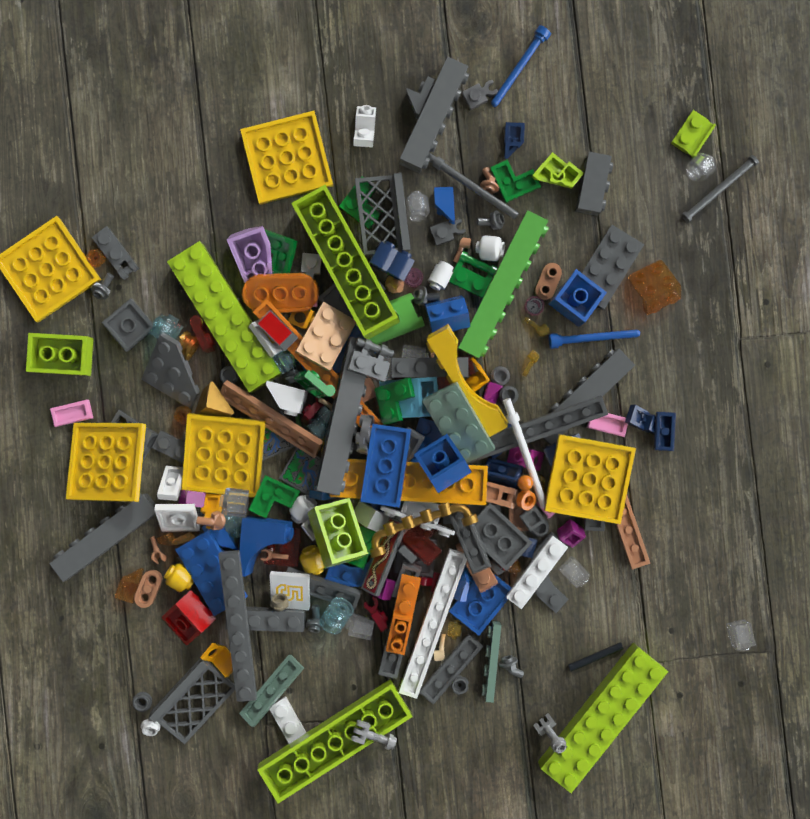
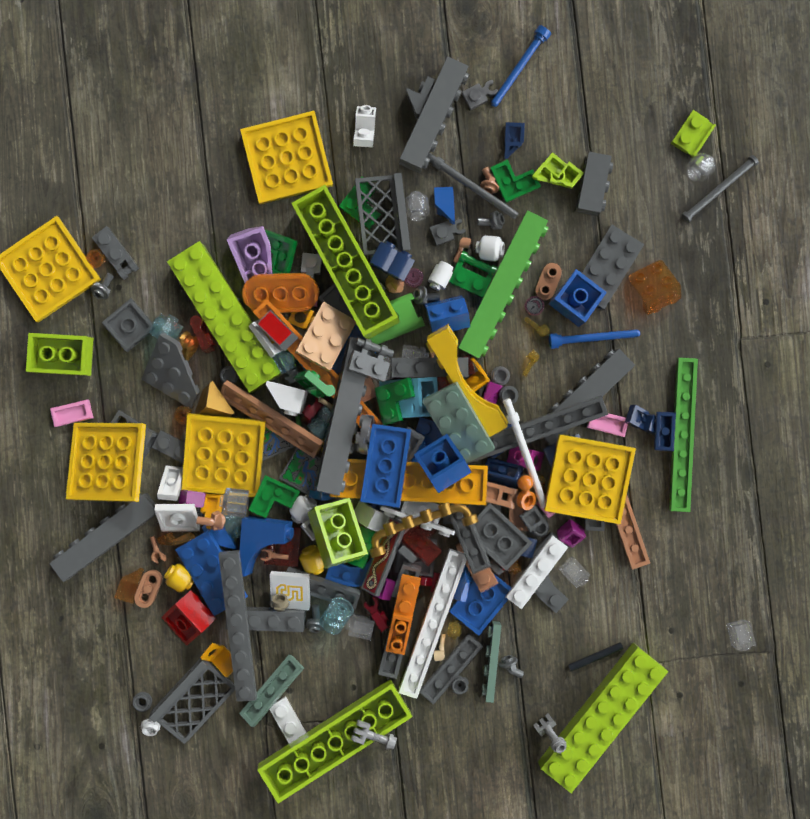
none -> bright green plate [669,358,698,512]

